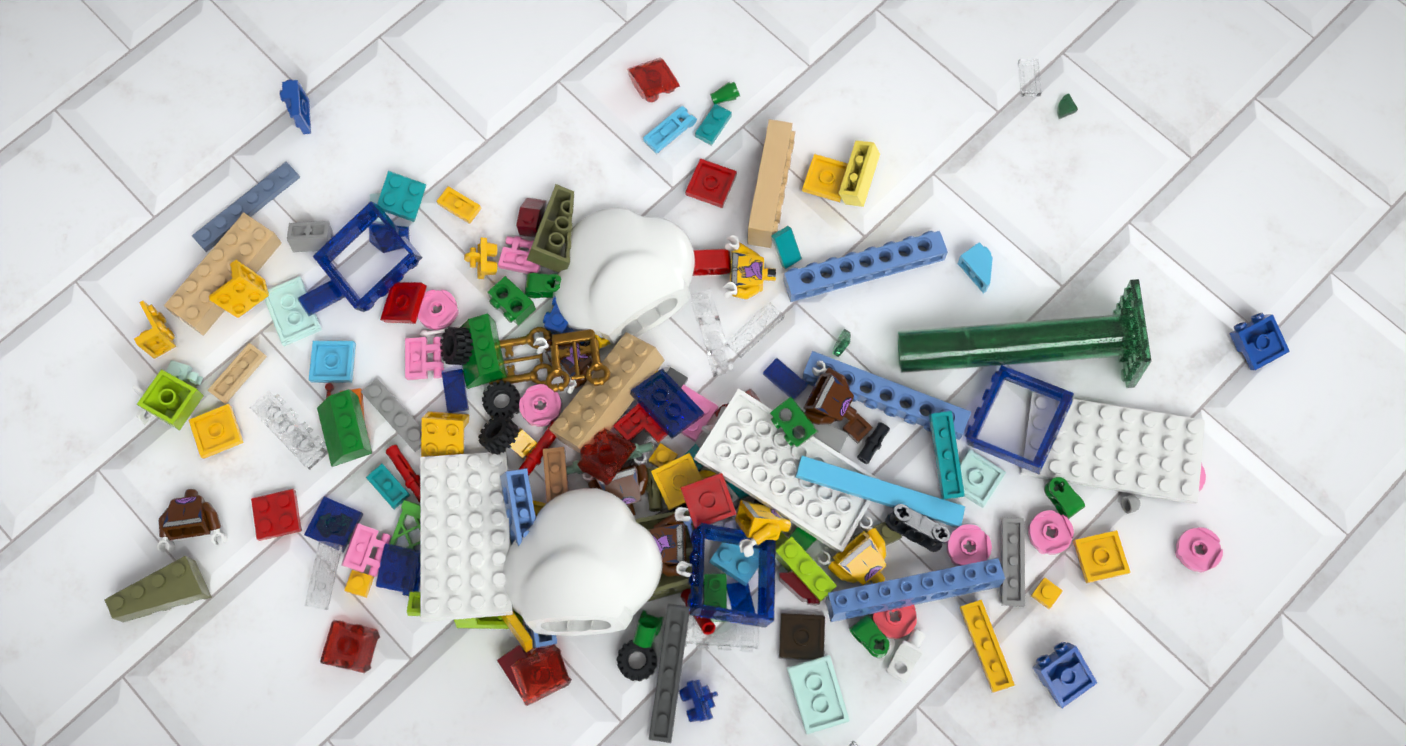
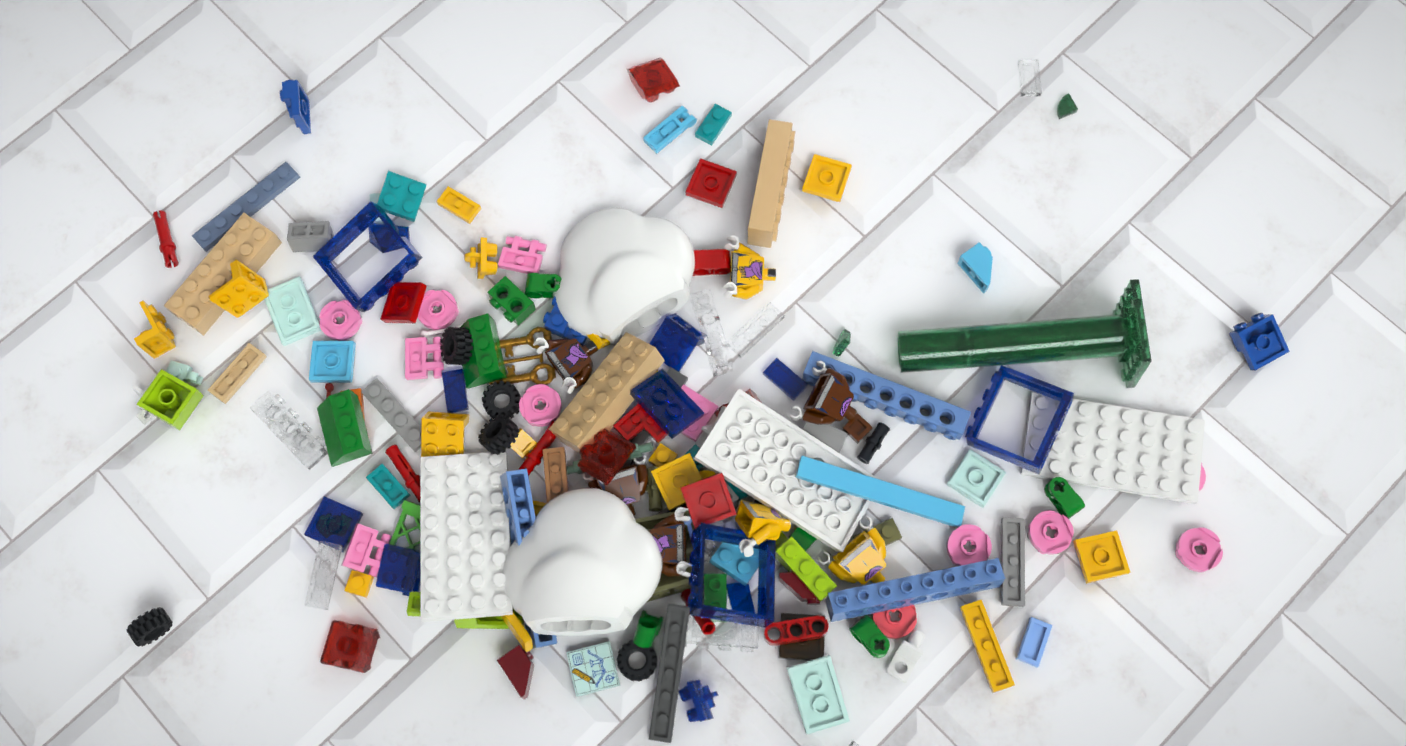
olive wedge [104,556,212,622] -> none
reddish brown torso [157,489,227,552] -> none
yellow plate [189,404,244,459] -> none
red plate [251,489,302,541] -> none
clear blue tile [298,279,345,316] -> none
clear red slope [511,645,572,706] -> none
dark red slope [516,198,547,237] -> none
olive wedge [527,184,575,273] -> none
pearl gold piece [545,329,610,392] -> none
green cone [710,82,740,104] -> none
green brick [770,397,819,447] -> none
teal tile [771,226,802,269] -> none
medium blue brick [783,231,948,302] -> none
light yellow brick [839,140,880,207] -> none
black piece [885,504,950,552] -> none
teal plate [929,411,965,500] -> none
yellow plate [1031,577,1063,609] -> none
plate [1033,642,1097,708] -> none
light grey hinge [1121,495,1141,514] -> none
none -> black tyre [126,607,173,647]
none -> red pin [153,210,179,268]
none -> bright pink plate [319,300,362,341]
none -> light aqua tile [566,641,620,697]
none -> clear blue bracket [649,314,708,372]
none -> clear pin [699,540,717,563]
none -> red beam [764,616,828,646]
none -> light blue tile [1016,617,1052,668]

